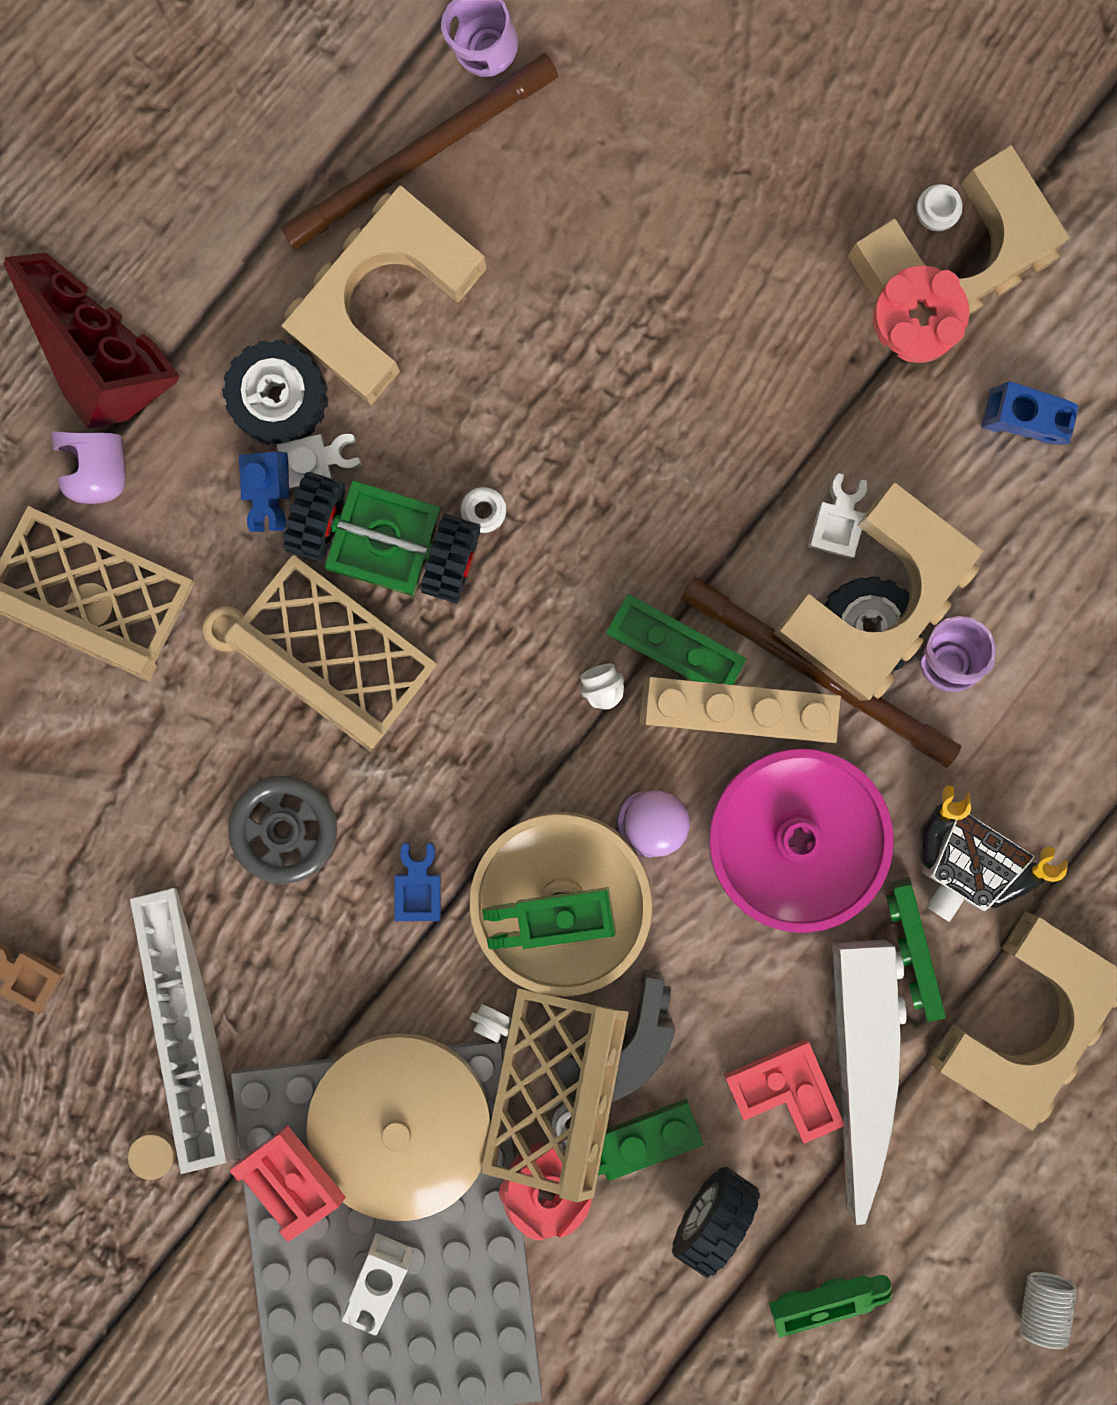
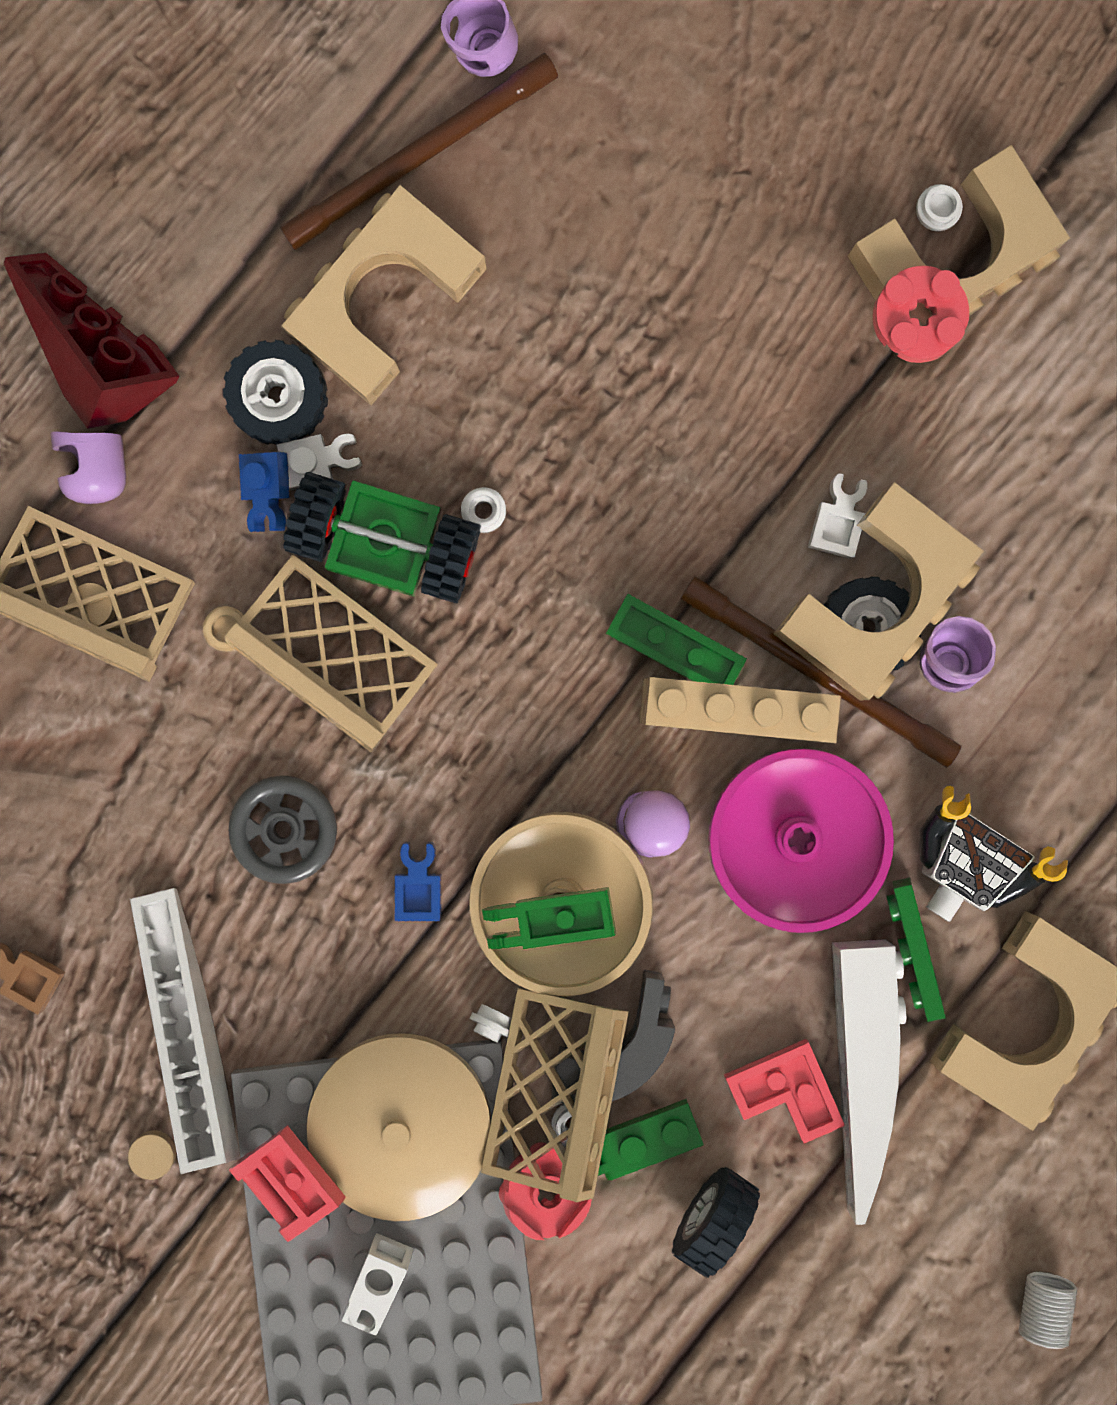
white plate [580,663,624,709] -> none
green hinge [769,1275,892,1338] -> none
blue leg [981,381,1079,445] -> none

